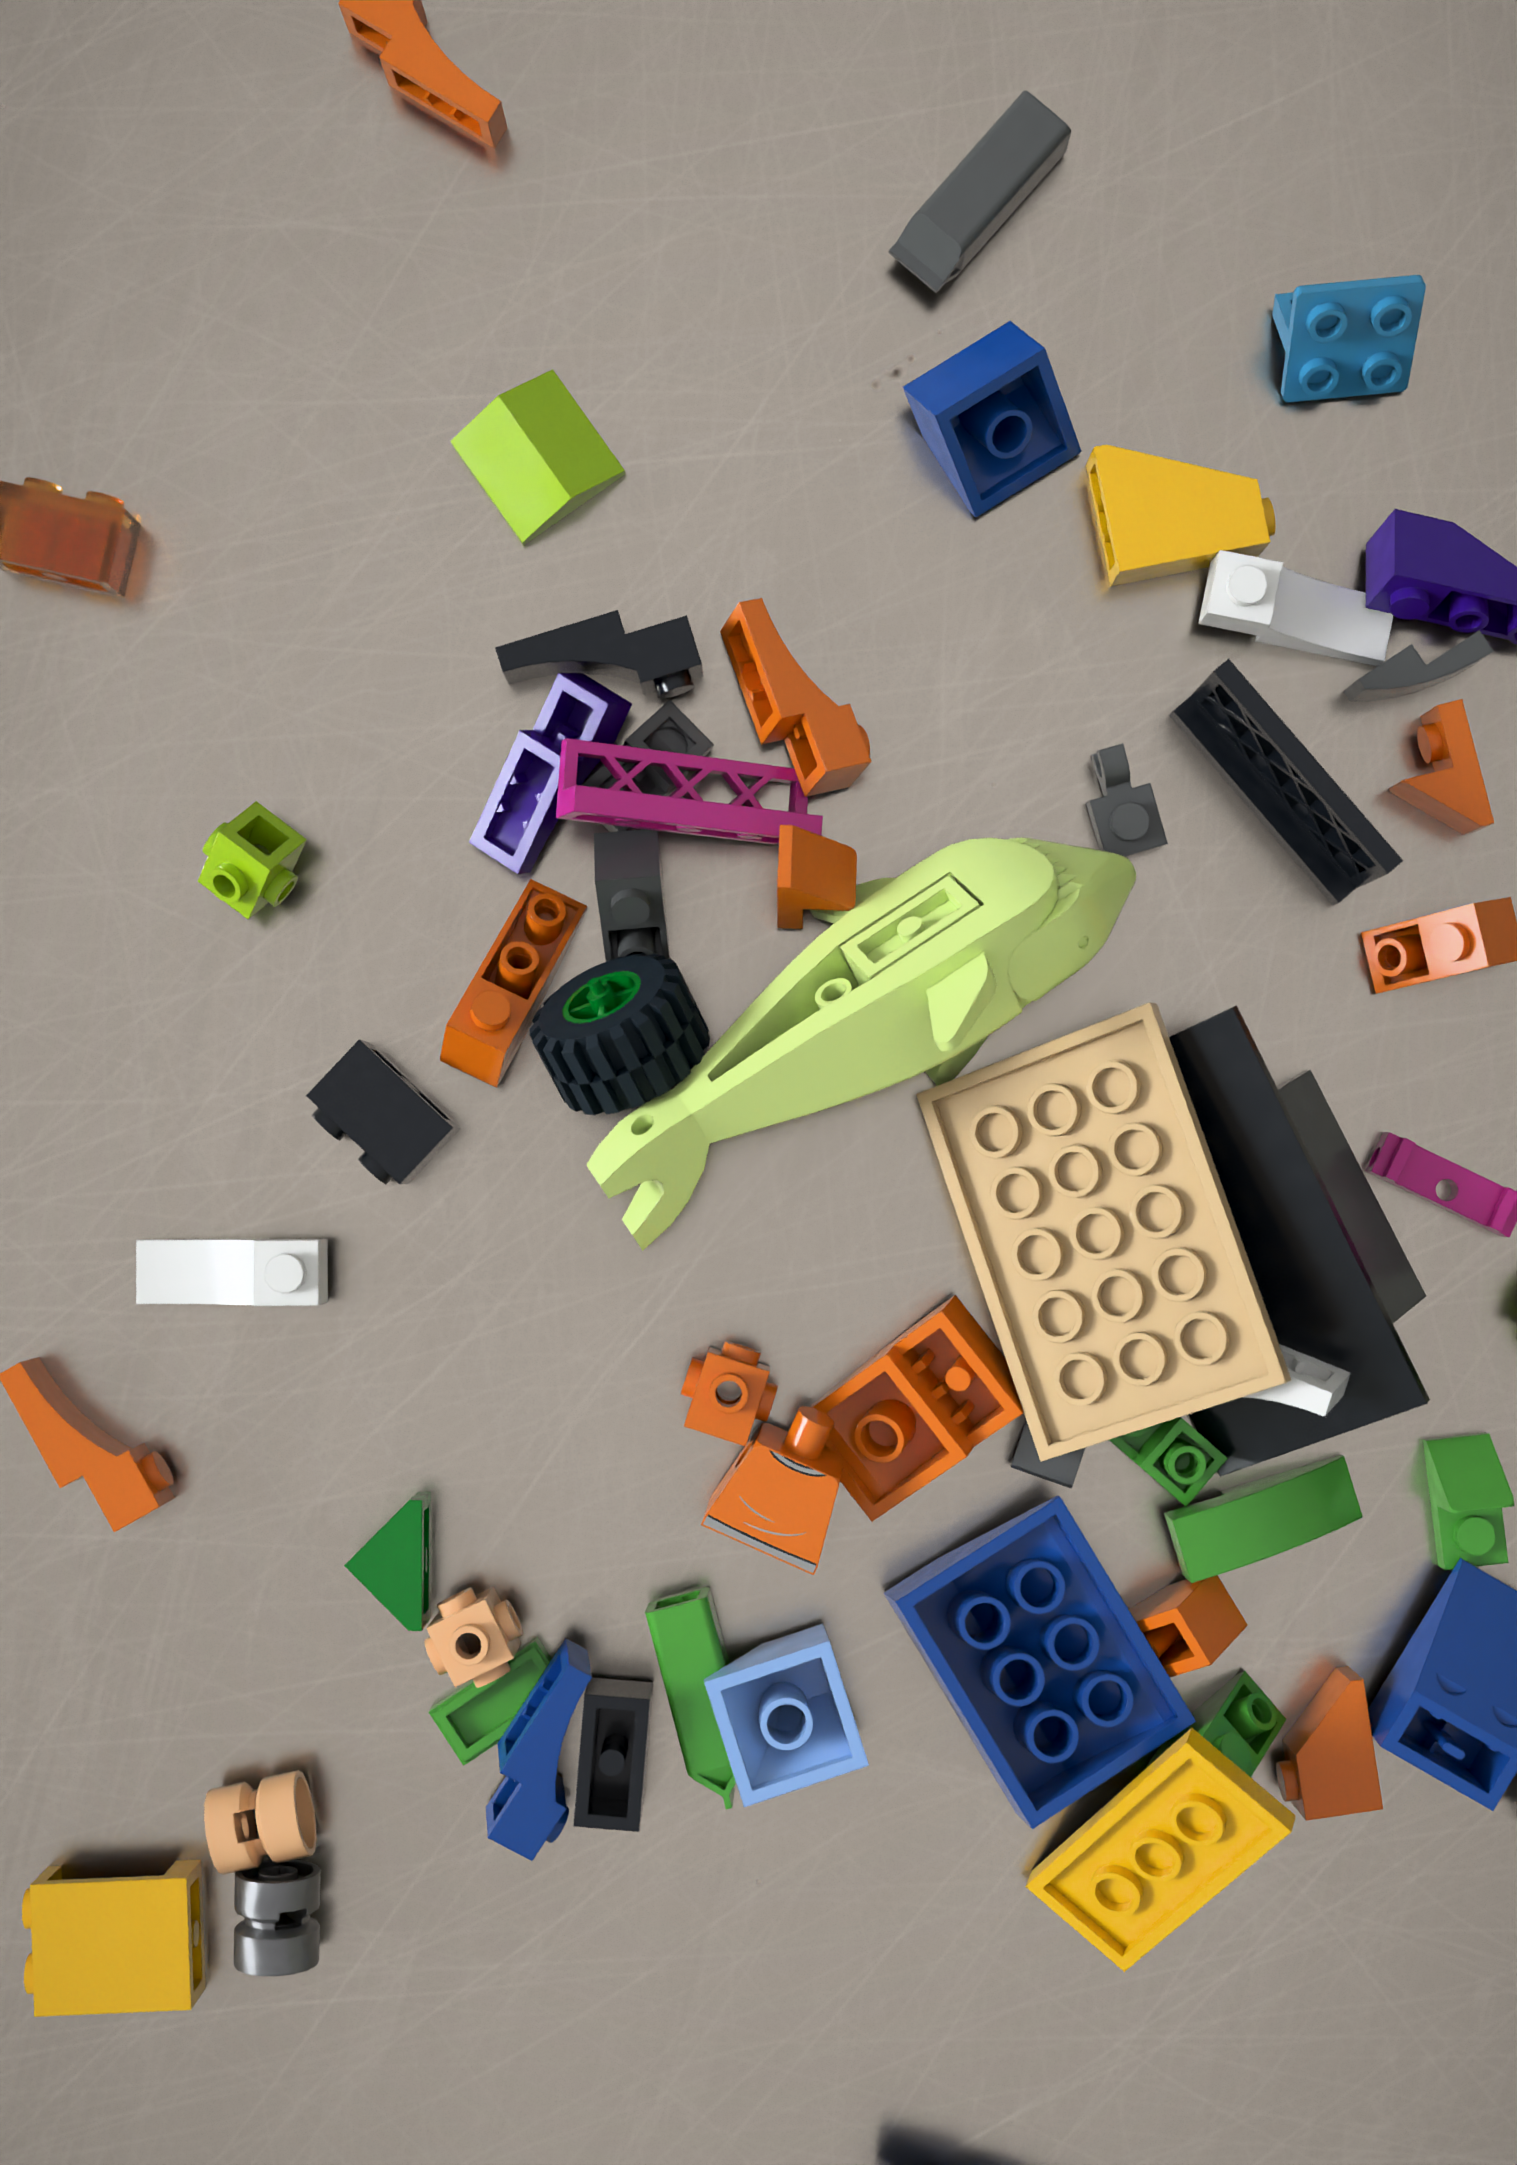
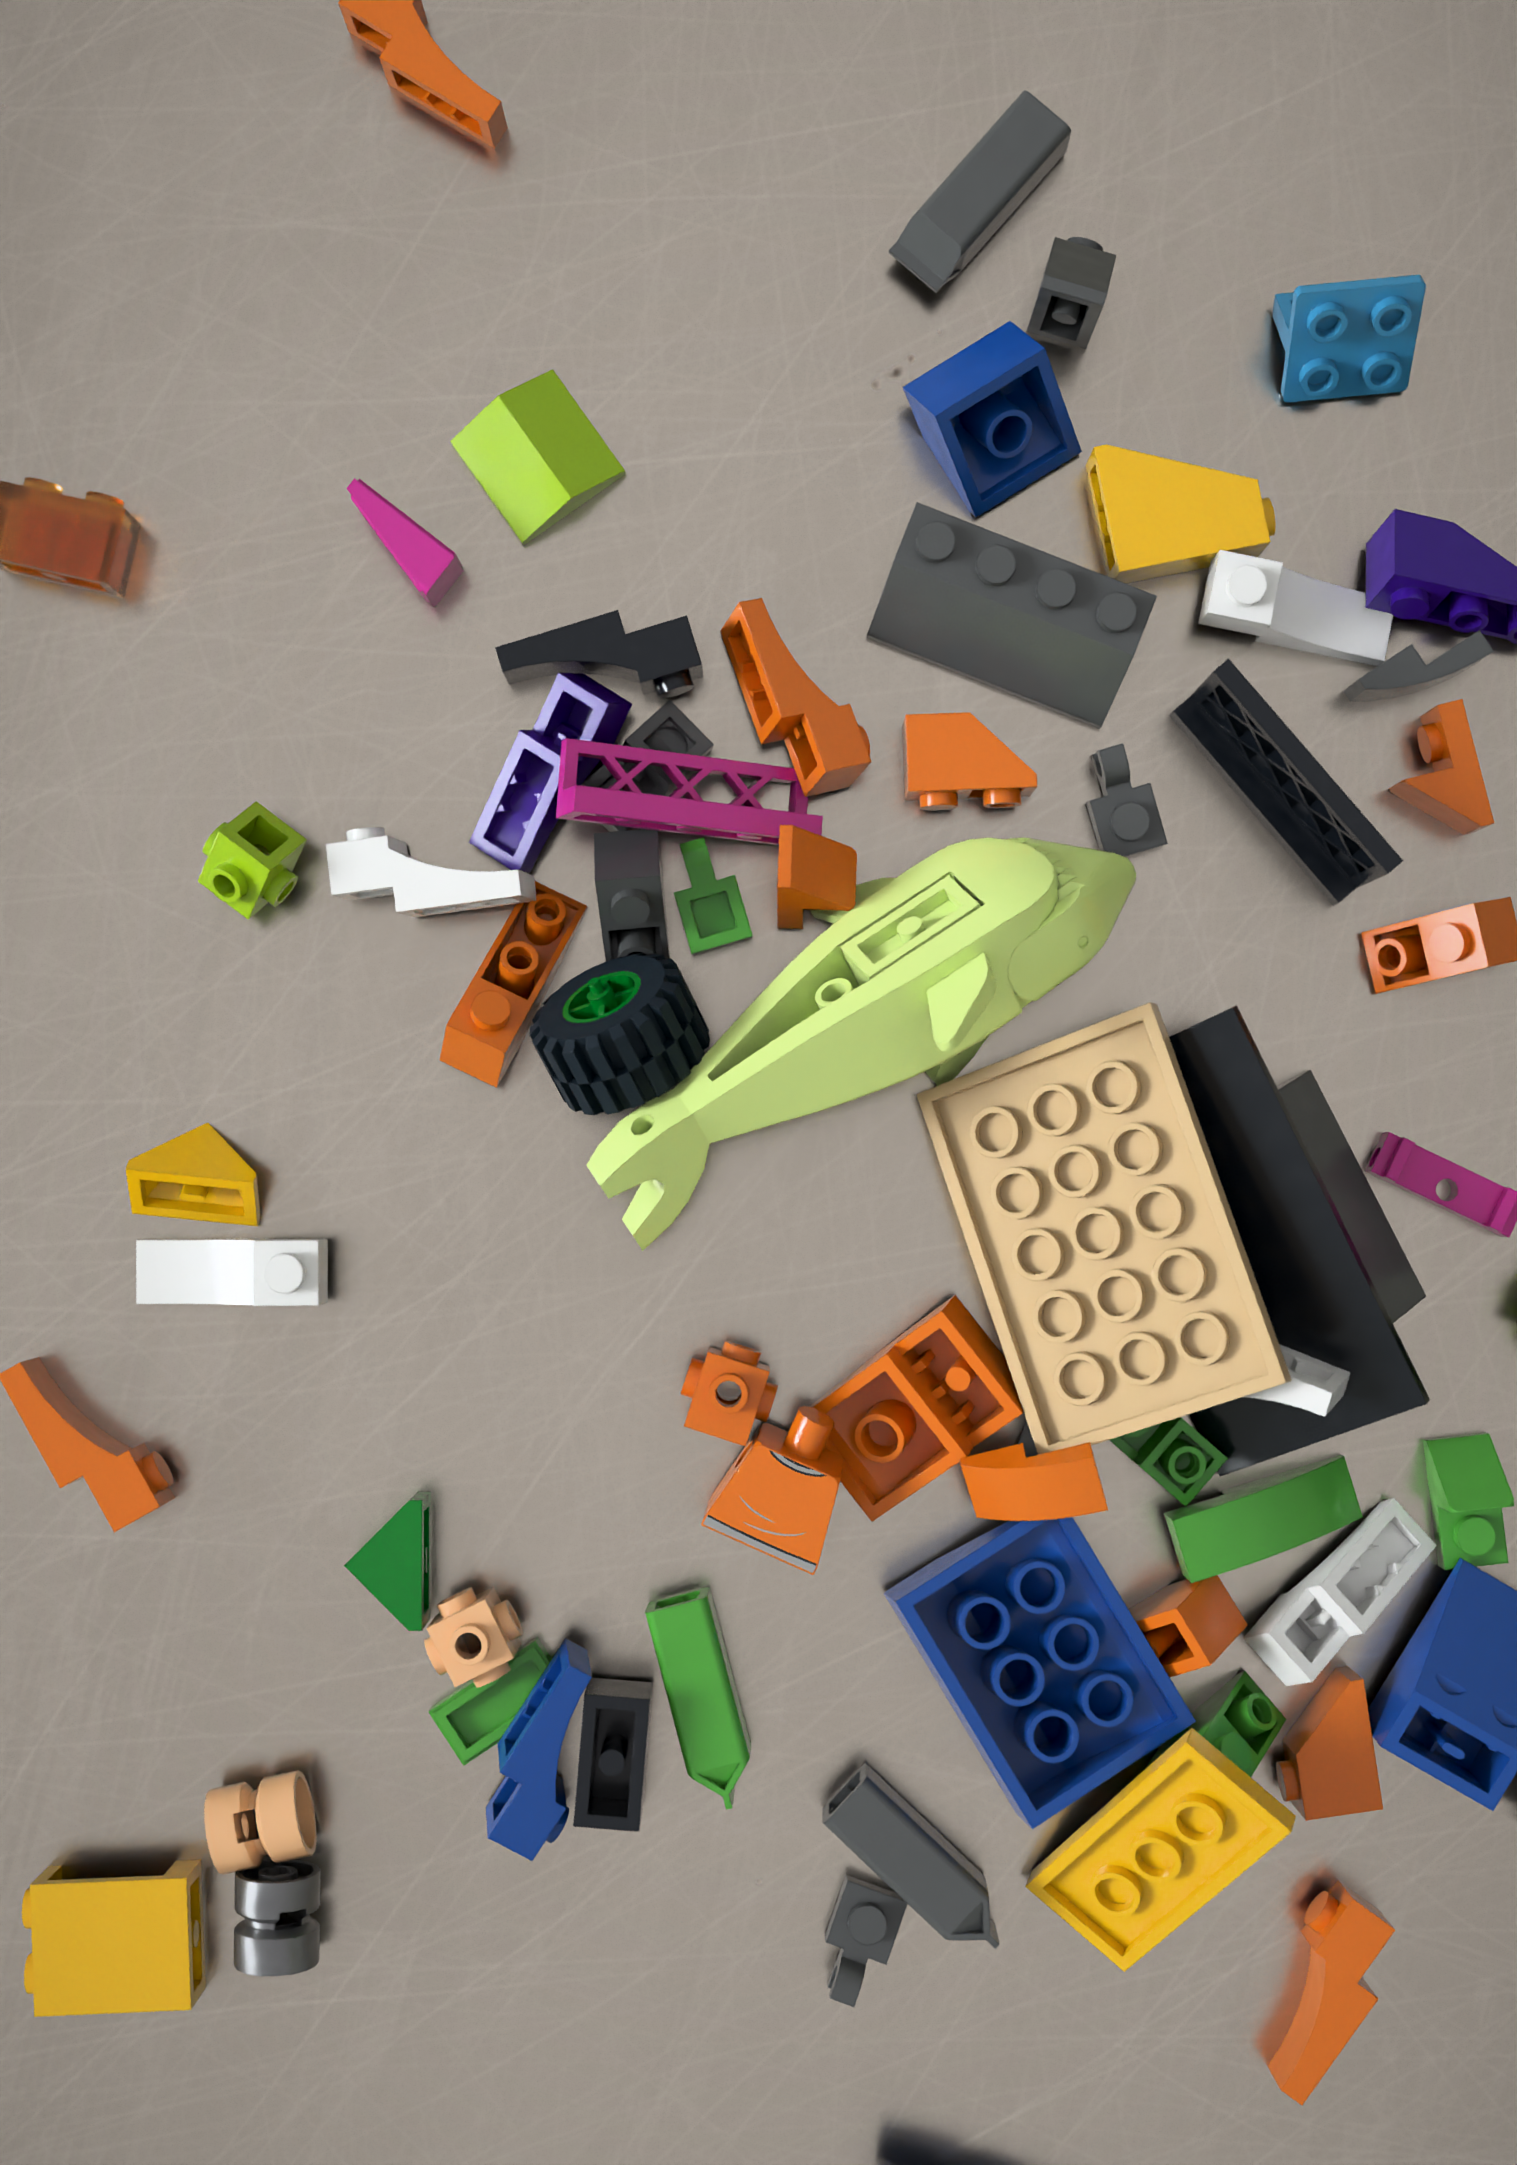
black brick [306,1039,461,1184] -> none
light blue slope [704,1623,869,1807] -> none
none -> yellow slope [125,1122,261,1226]
none -> white slope [326,827,536,917]
none -> dark pink slope [347,478,463,607]
none -> bright green plate [674,837,753,955]
none -> dark grey piece [822,1763,1000,1949]
none -> dark grey plate [825,1875,907,2007]
none -> dark grey slope [866,502,1157,729]
none -> orange slope [902,712,1037,810]
none -> orange slope [960,1442,1108,1521]
none -> dark grey slope [1027,237,1116,349]
none -> white slope [1243,1498,1437,1686]
none -> orange slope [1268,1880,1395,2105]

